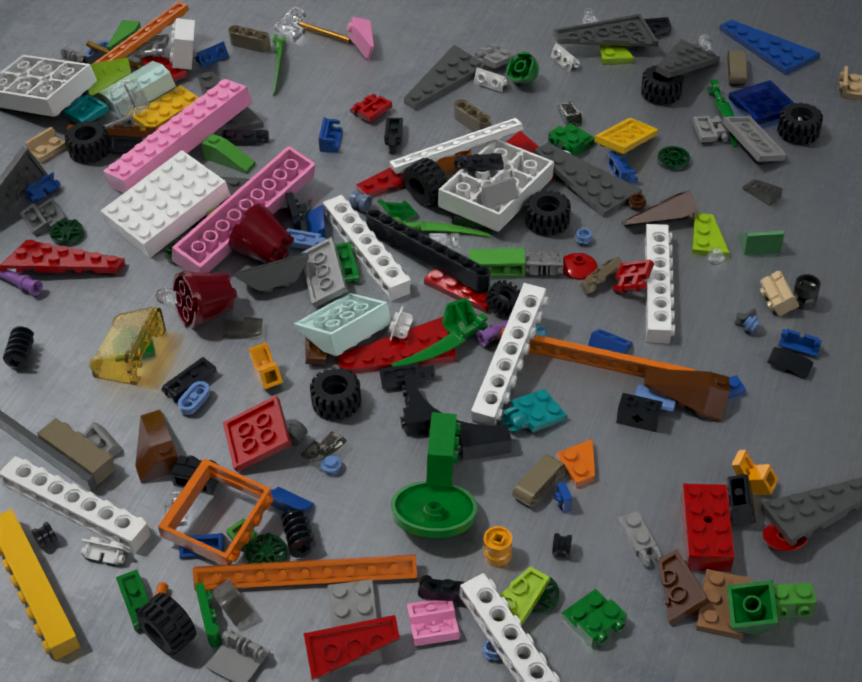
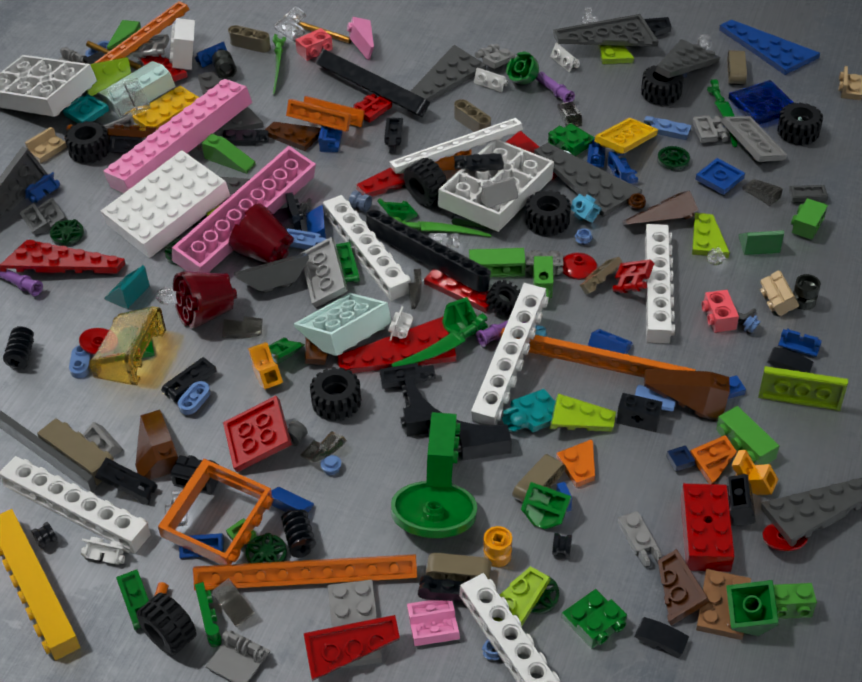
none -> medium blue plate [69,345,93,378]
none -> red dish [79,328,118,355]
none -> black plate [95,457,158,505]
none -> teal slope [104,265,150,309]
none -> pearl dark grey wheel [212,50,237,79]
none -> reddish brown wing [265,122,321,151]
none -> green slope [269,337,305,364]
none -> orange fence [286,96,365,131]
none -> coral brick [295,28,333,61]
none -> black beam [315,49,430,118]
none -> clear smoke slope [408,269,422,310]
none -> dark tan beam [425,553,492,582]
none -> green slope [521,482,572,529]
none -> bright green torso [533,256,554,302]
none -> medium lavender pin [536,71,575,105]
none -> lime wing [550,393,616,432]
none -> medium azure brick [571,194,602,223]
none -> blue hinge [587,138,606,168]
none -> black slope [634,617,689,658]
none -> medium blue hinge [644,116,692,140]
none -> dark blue plate [666,445,695,472]
none -> orange wing [690,435,737,484]
none -> blue plate [695,158,745,195]
none -> coral brick [701,290,739,333]
none -> bright green brick [716,406,780,465]
none -> lime tile [758,366,848,411]
none -> dark grey plate [788,185,828,202]
none -> bright green brick [791,198,828,240]

